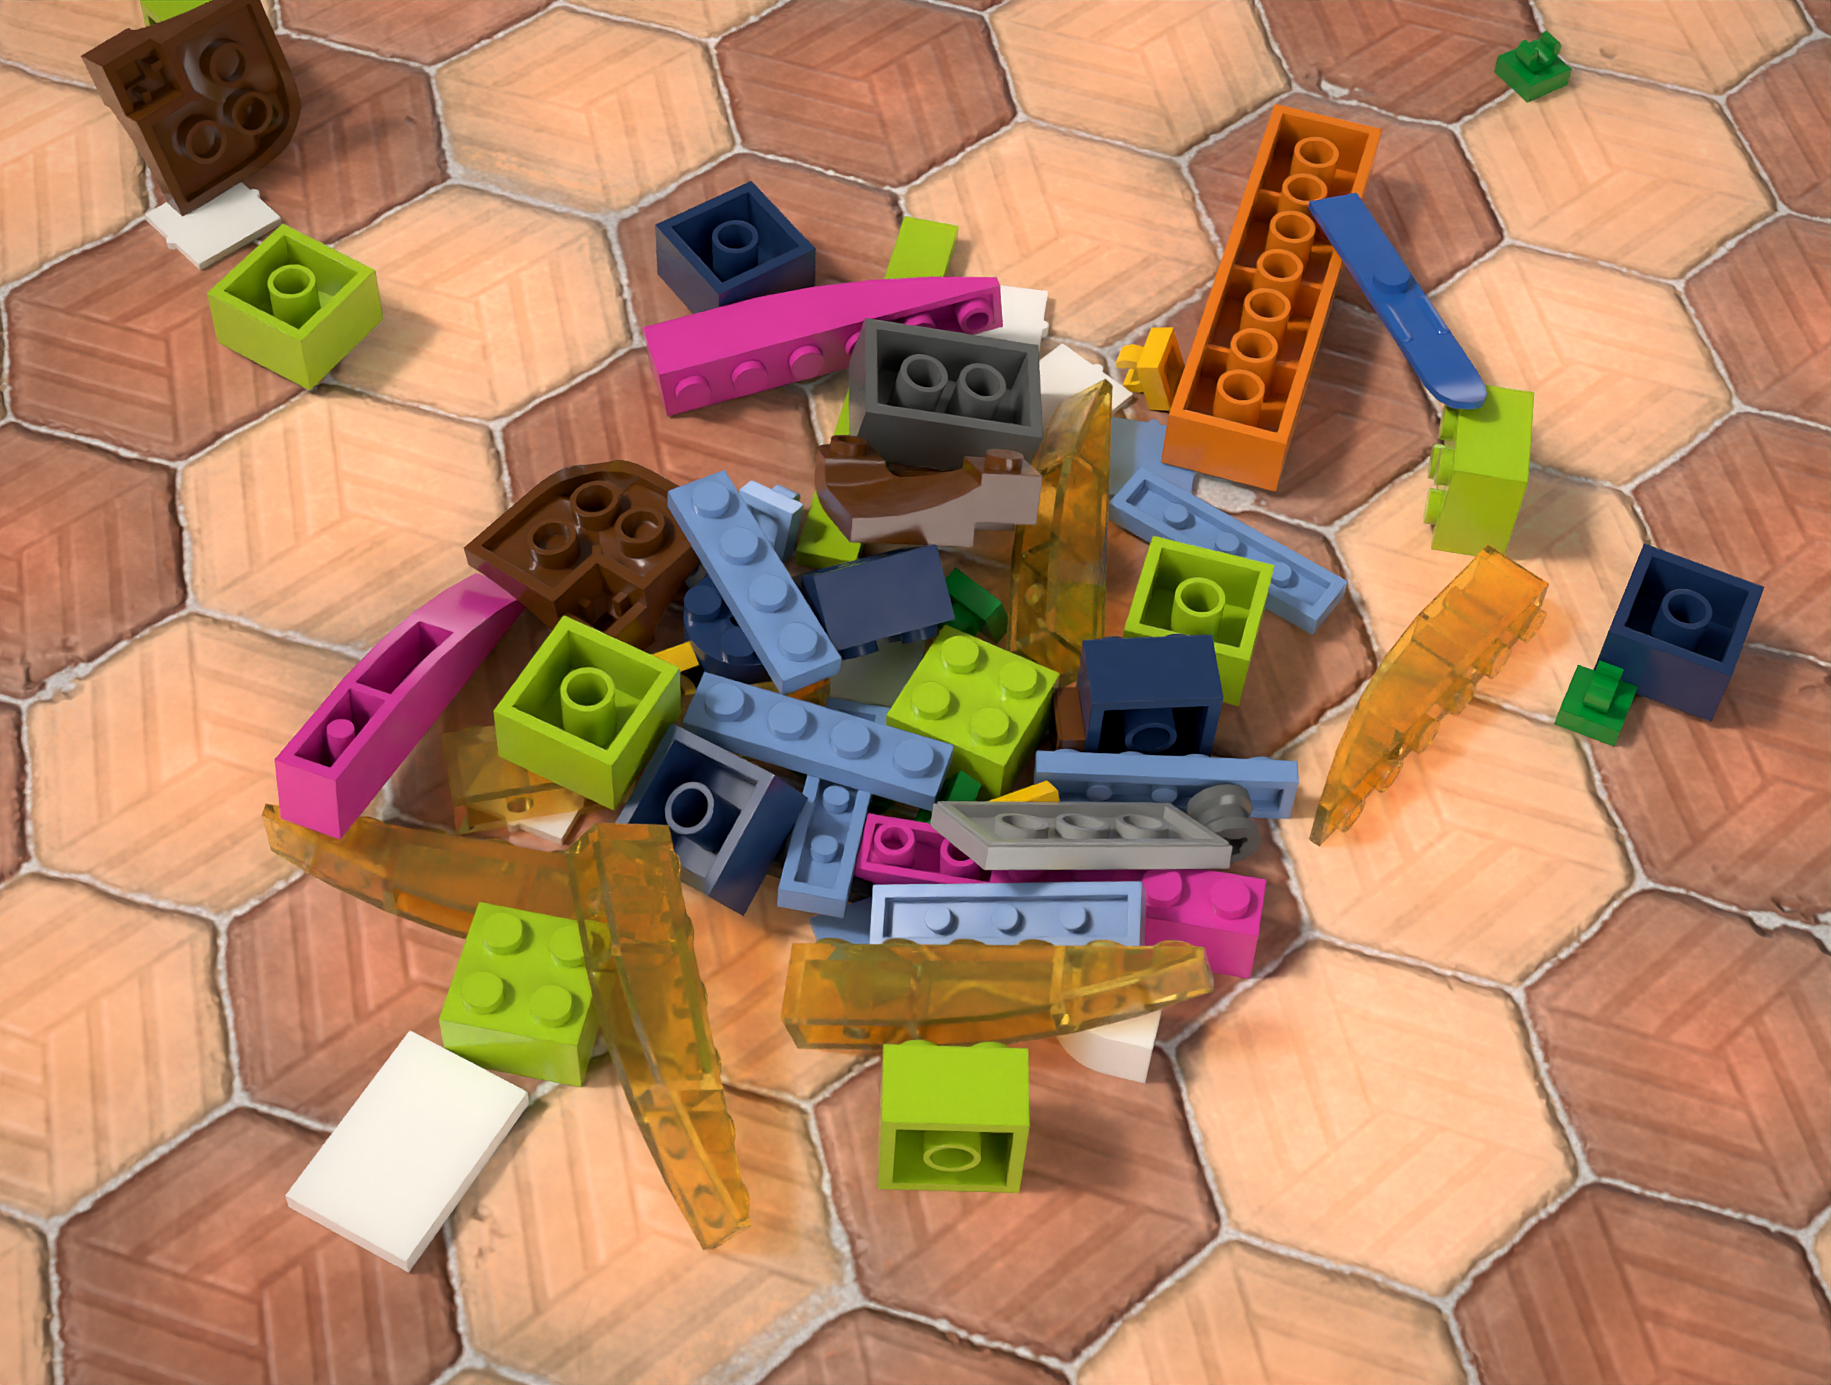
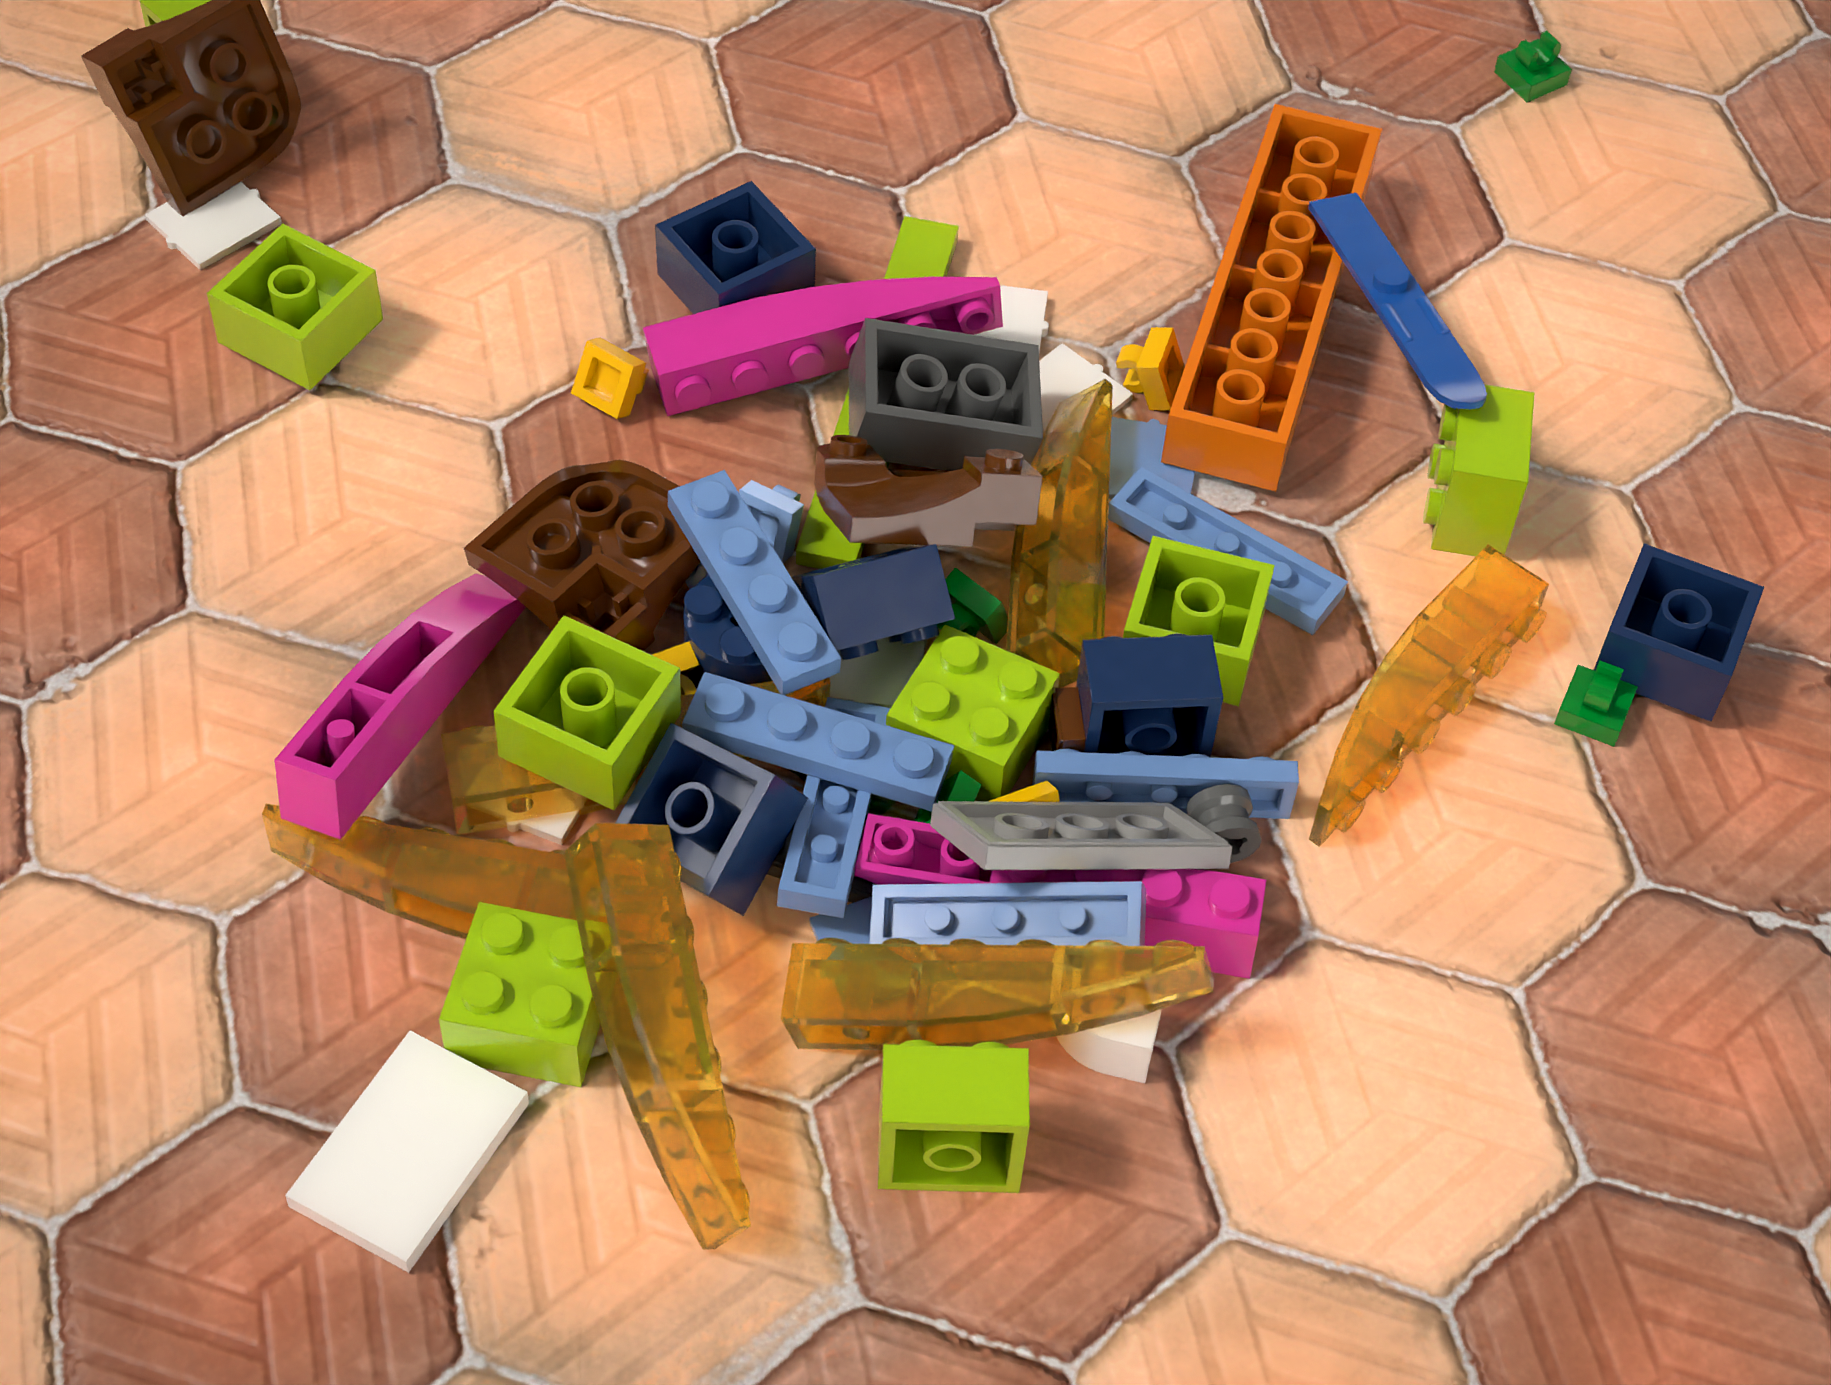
none -> yellow tile [571,337,649,419]

